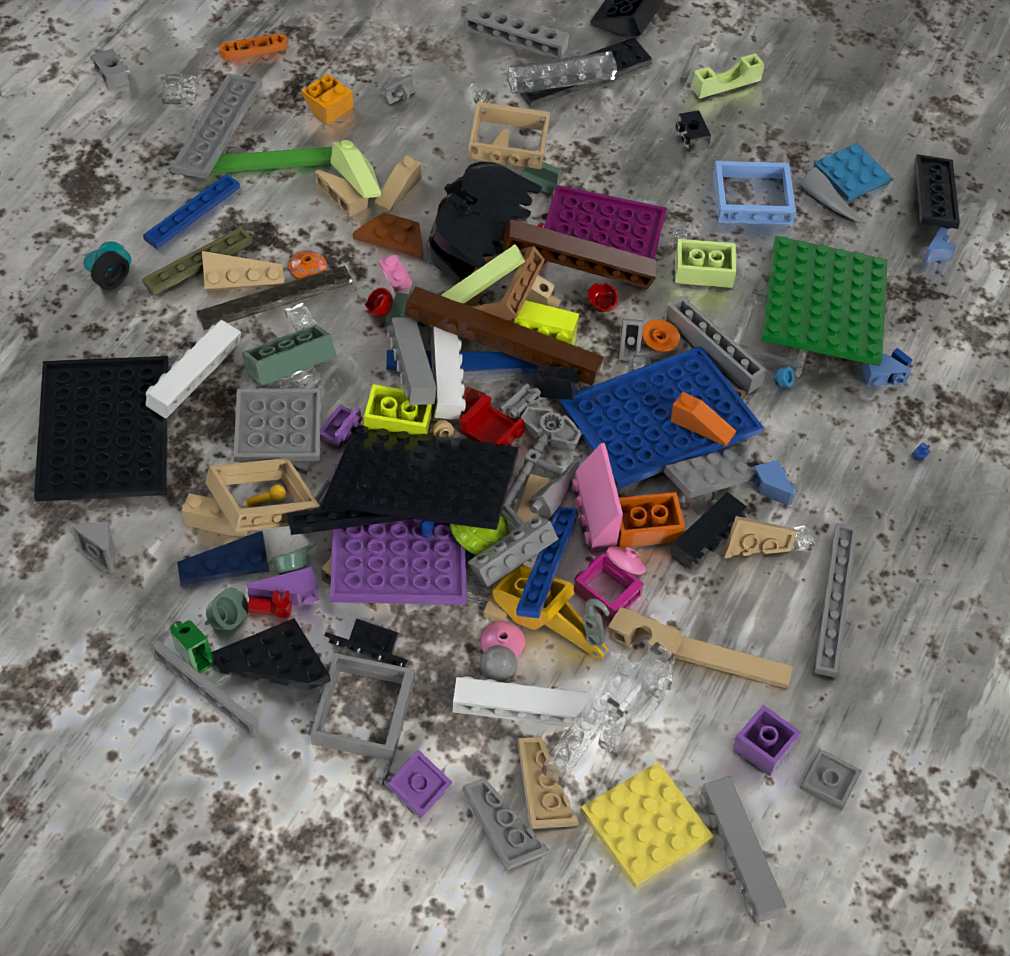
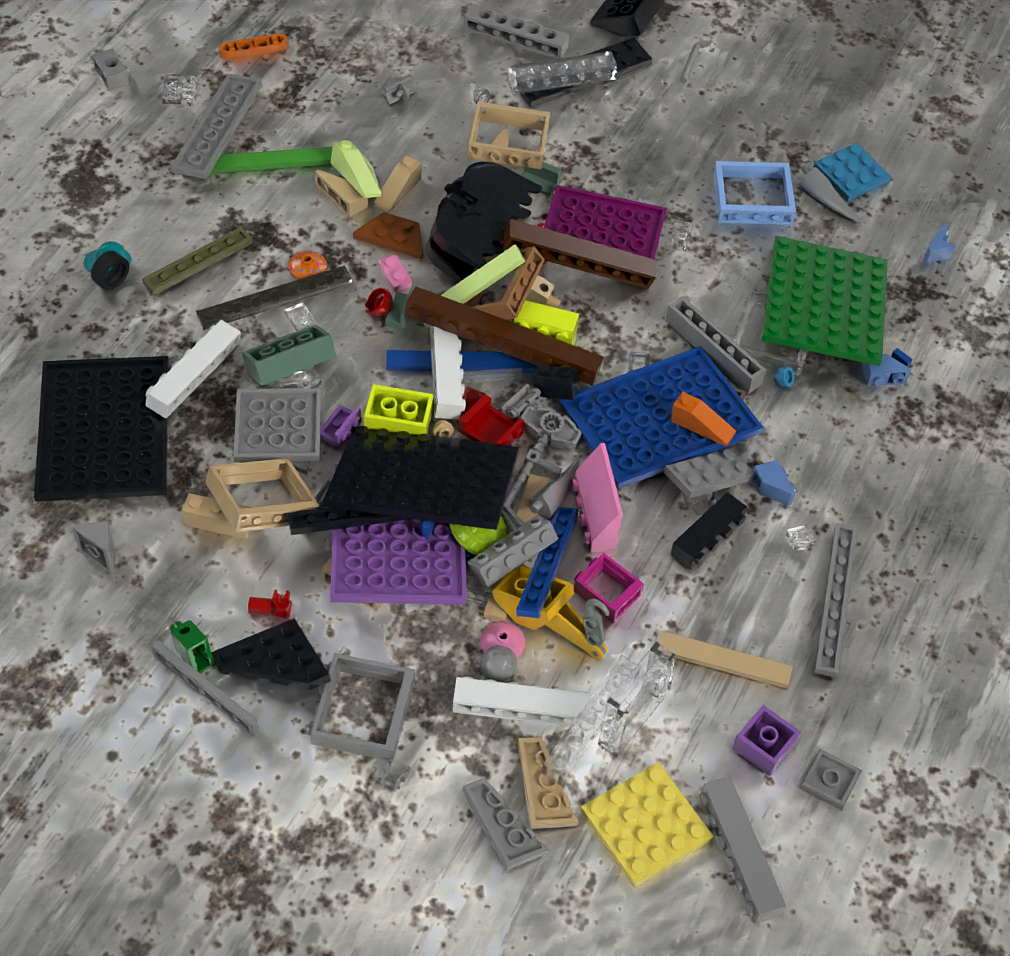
blue tile [143,174,240,249] -> none
dark blue wing [177,531,269,585] -> none
tan wing [202,251,285,291] -> none
sand green piece [205,588,248,630] -> none
yellow bar [245,485,286,507] -> none
medium lavender slope [247,567,320,606] -> none
sand green piece [267,543,316,575] -> none
light orange slope [301,73,353,125] -> none
black bracket [324,618,413,667] -> none
medium lavender plate [386,749,453,818] -> none
light grey brick [387,317,436,405] -> none
red hair [588,283,618,312] -> none
bright pink dish [606,546,646,575] -> none
tan arch [608,607,682,664] -> none
orange brick [617,492,685,548] -> none
light grey slope [619,318,643,362] -> none
orange dish [642,319,680,352] -> none
black brick [675,110,711,152] -> none
yellowish green brick [675,239,736,288] -> none
yellowish green arch [691,53,765,99] -> none
tan wing [722,516,797,558] -> none
blue plate [912,442,931,461] -> none
black plate [915,154,960,229] -> none

